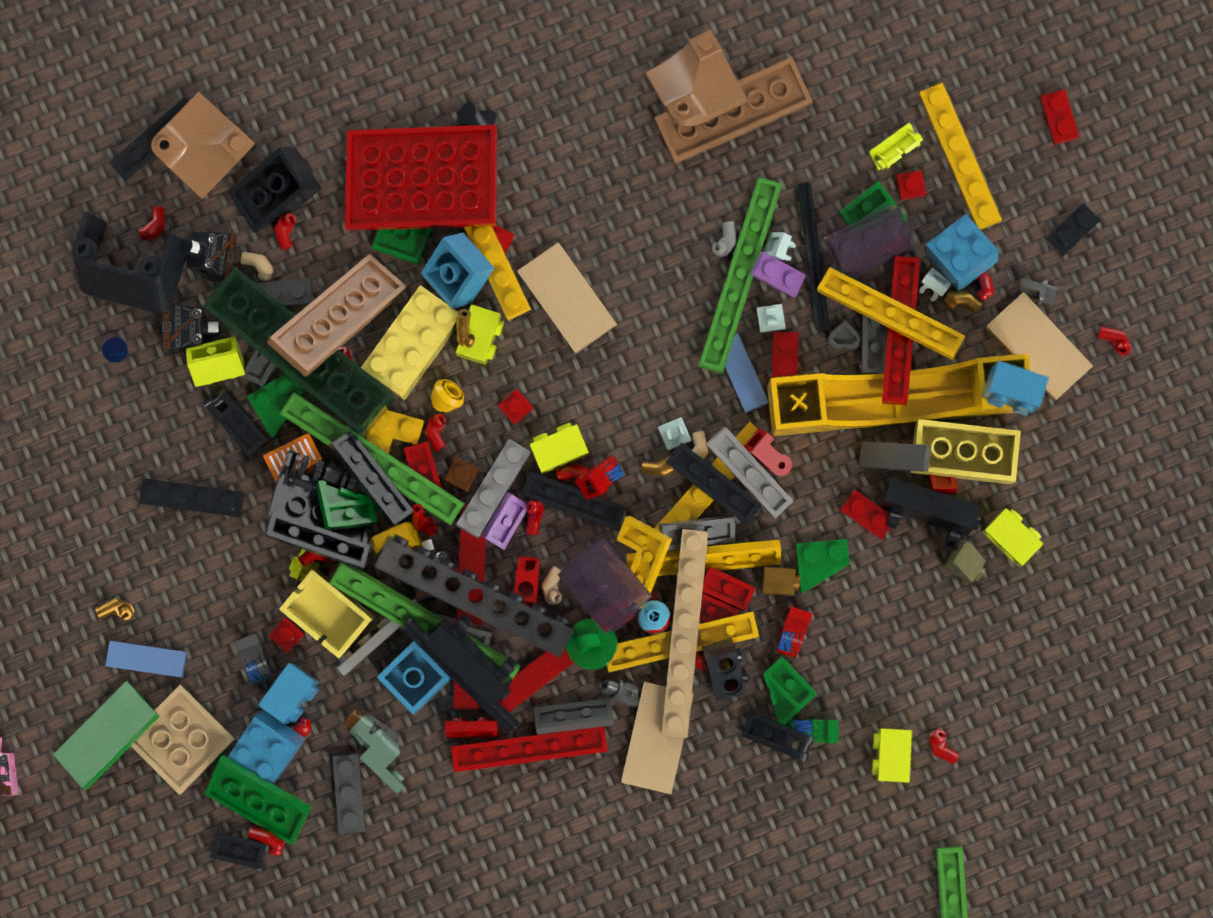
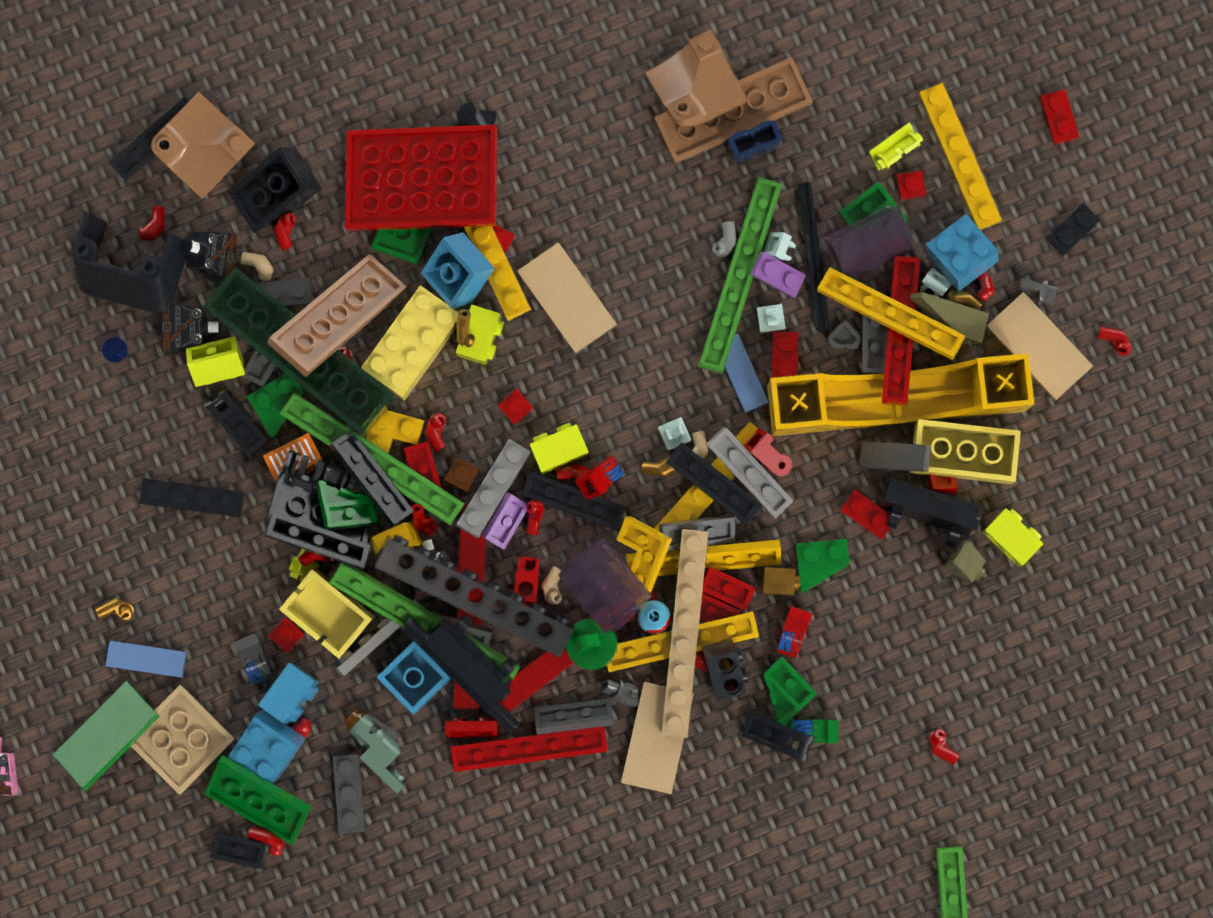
yellow cone [431,379,464,412] -> none
neon yellow brick [872,729,912,783] -> none
dark azure brick [982,361,1049,415] -> none
none -> dark blue brick [727,121,782,163]
none -> olive slope [910,292,989,347]

